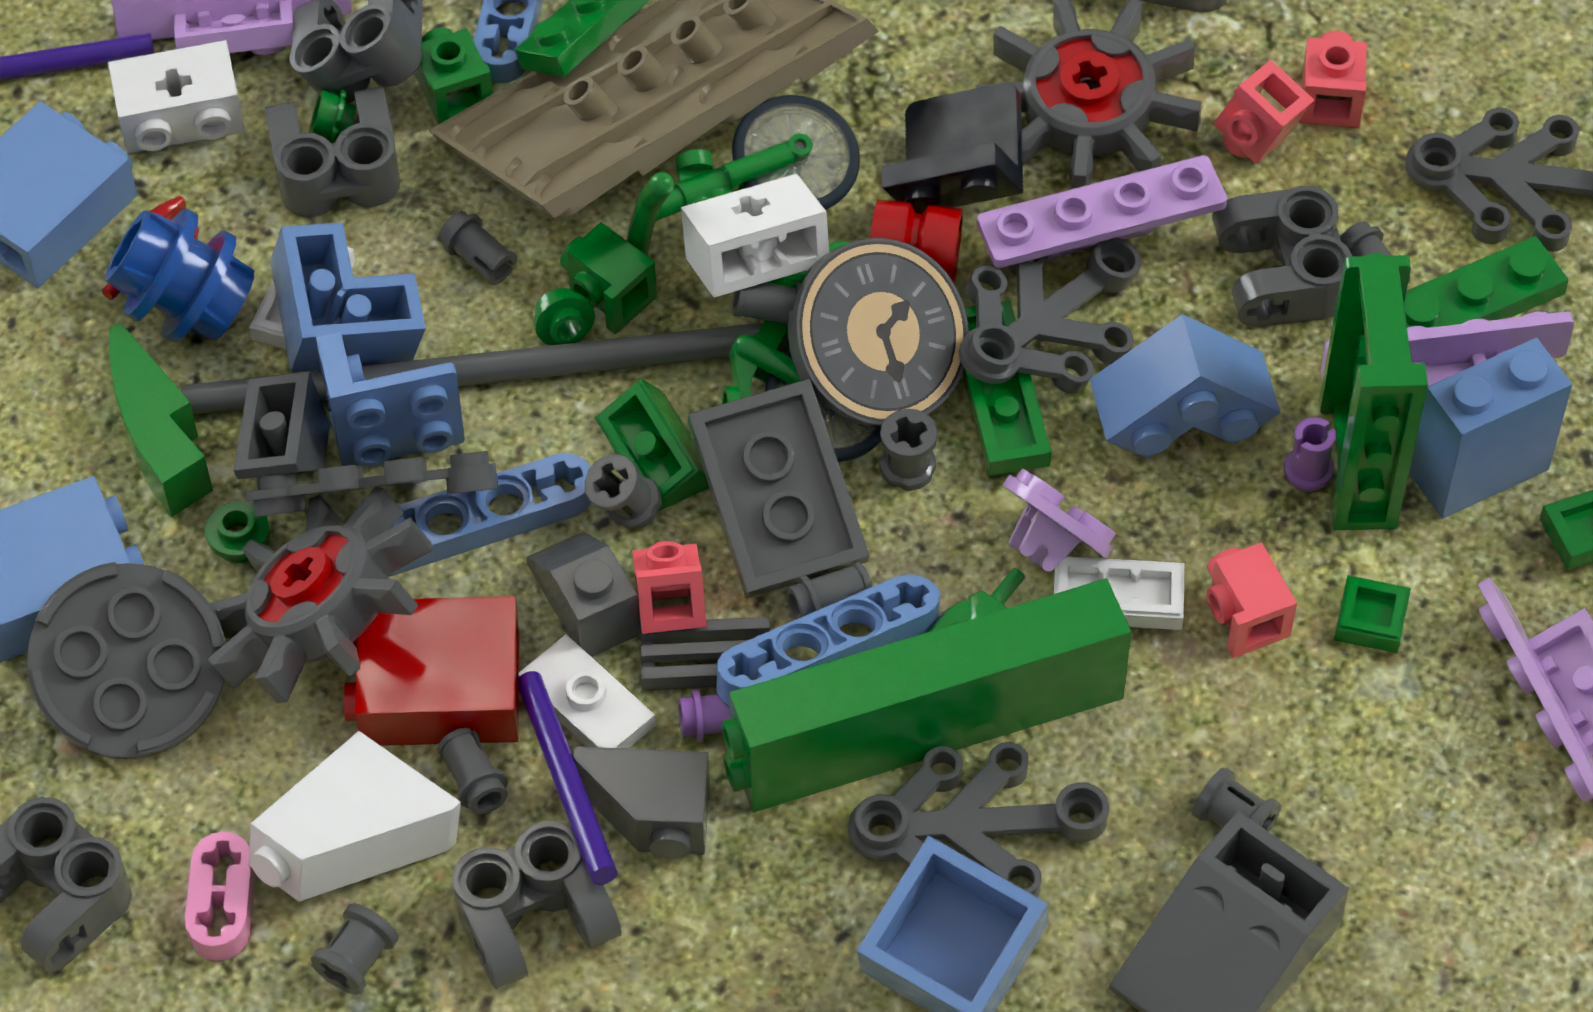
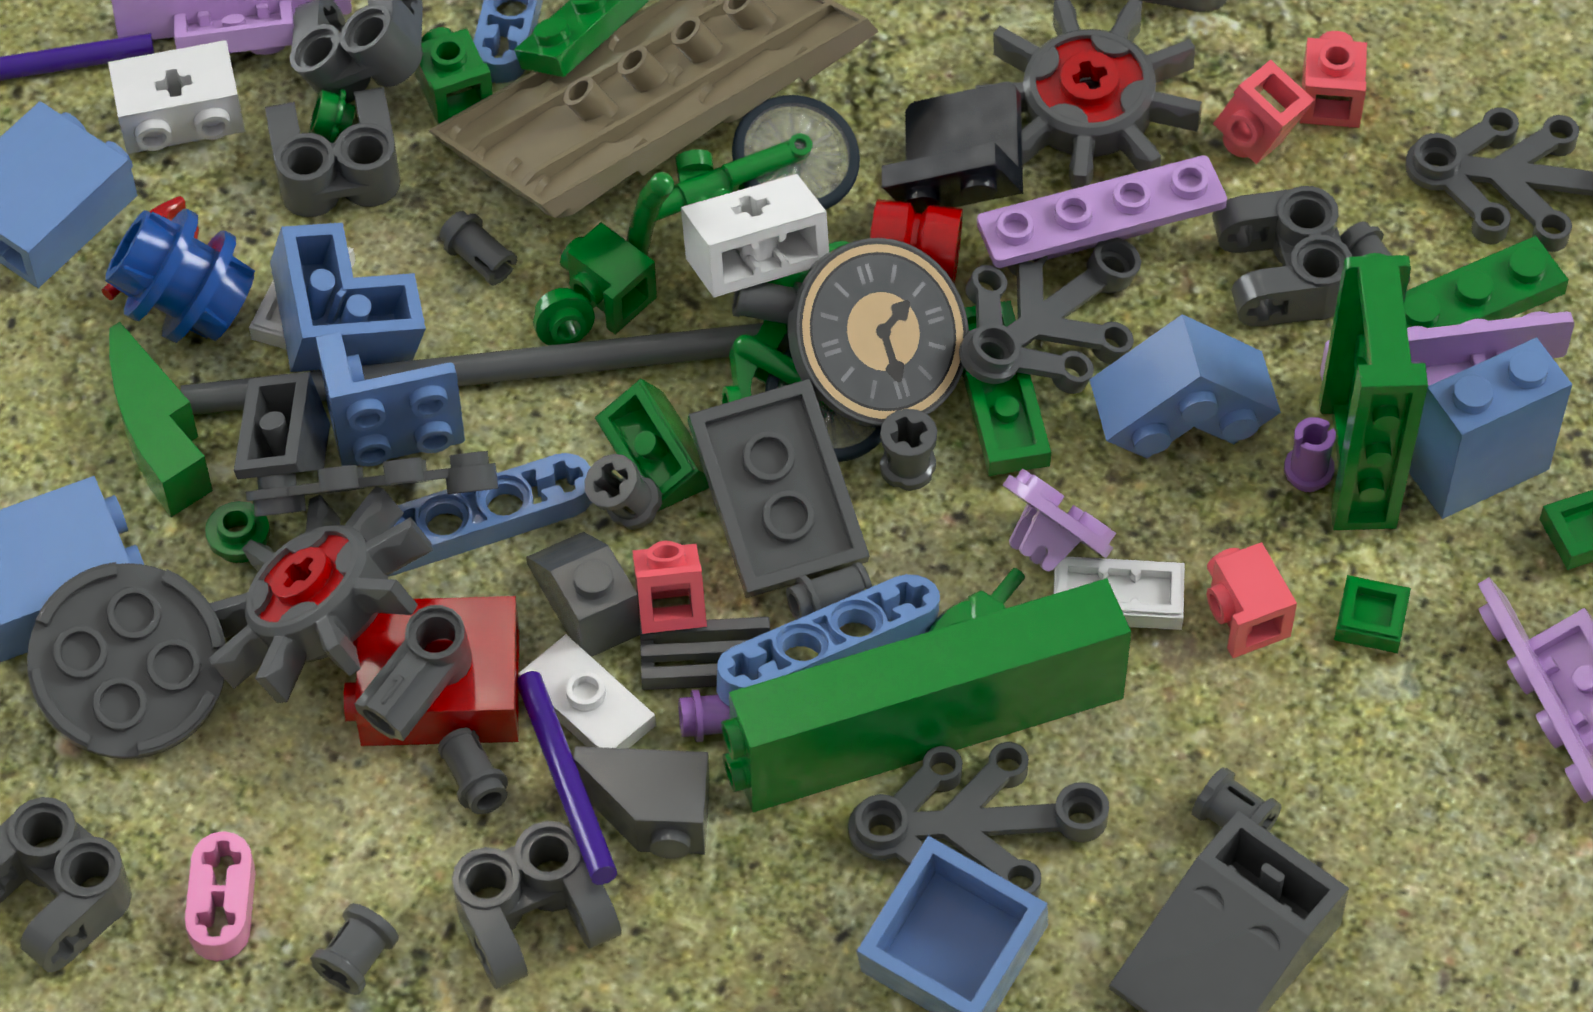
white slope [248,731,461,902] -> none
none -> dark grey piece [355,605,472,741]

